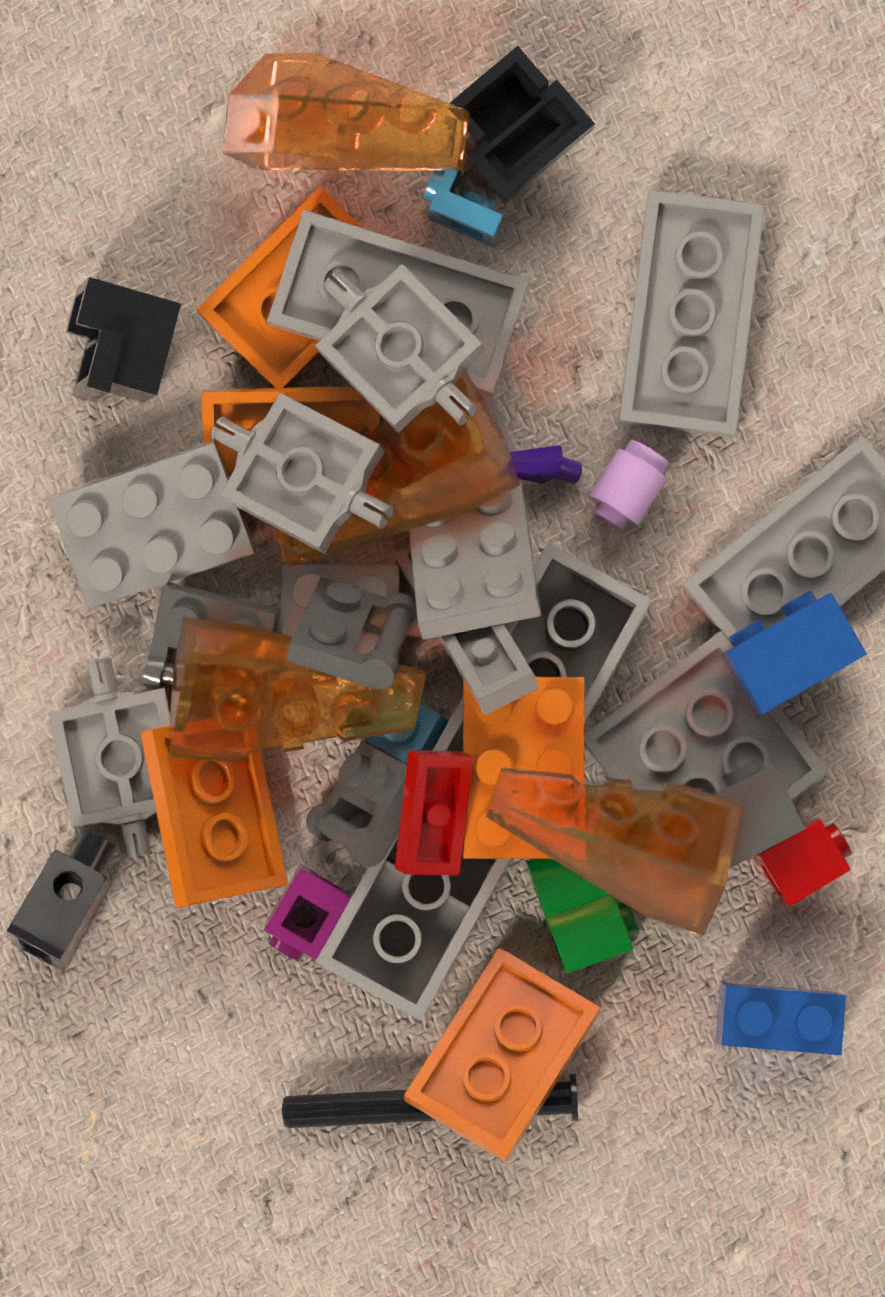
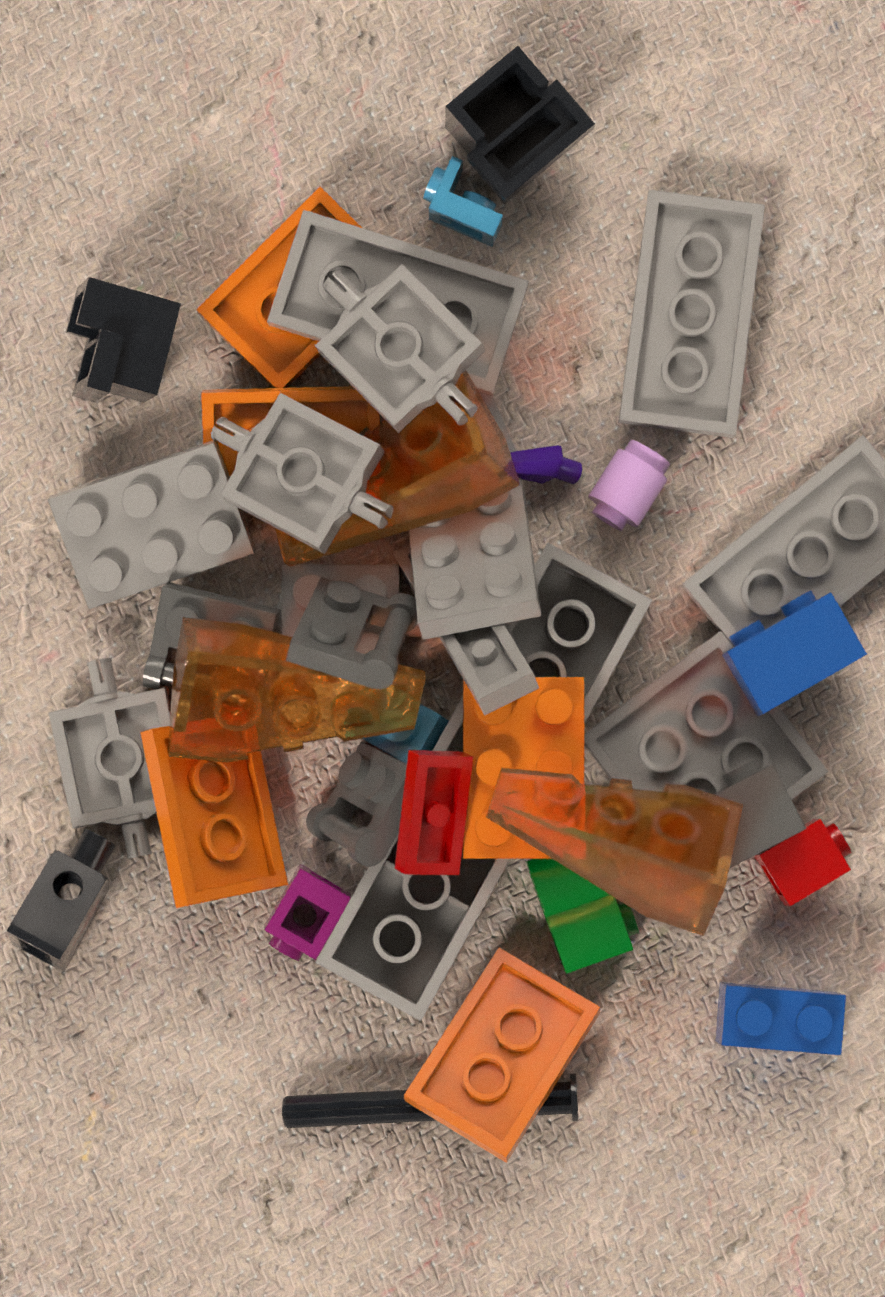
clear orange wedge [222,53,469,170] -> none

